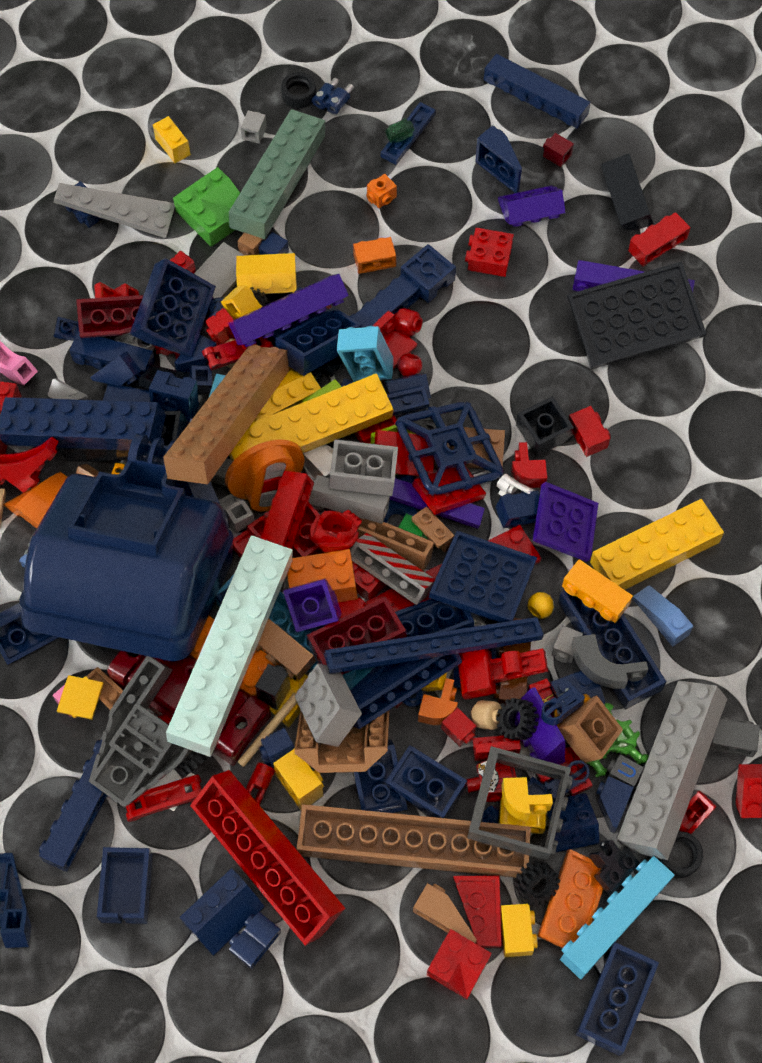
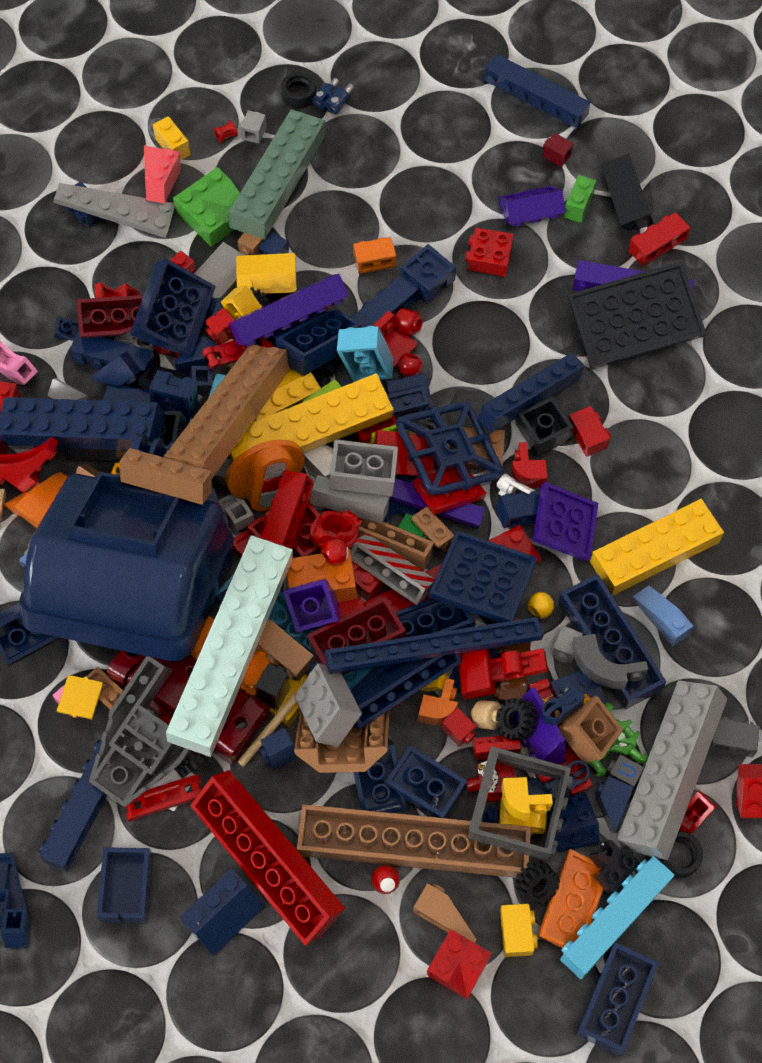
dark blue brick [229,912,281,969] -> none
red hinge [245,762,275,805] -> none
yellow brick [273,748,324,810] -> none
orange brick [366,174,397,209] -> none
dark blue plate [380,102,436,165] -> none
clear green brick [385,118,415,143] -> none
dark blue plate [403,689,423,707] -> none
red wing [453,876,502,948] -> none
dark blue slope [475,125,522,193] -> none
light orange brick [562,559,633,623] -> none
none -> medium nougat brick [120,448,212,505]
none -> coral wedge [144,146,181,204]
none -> red bush [214,120,238,143]
none -> red piece [321,538,349,566]
none -> red piece [371,865,400,894]
none -> dark blue brick [478,352,585,433]
none -> bright green brick [564,175,596,223]

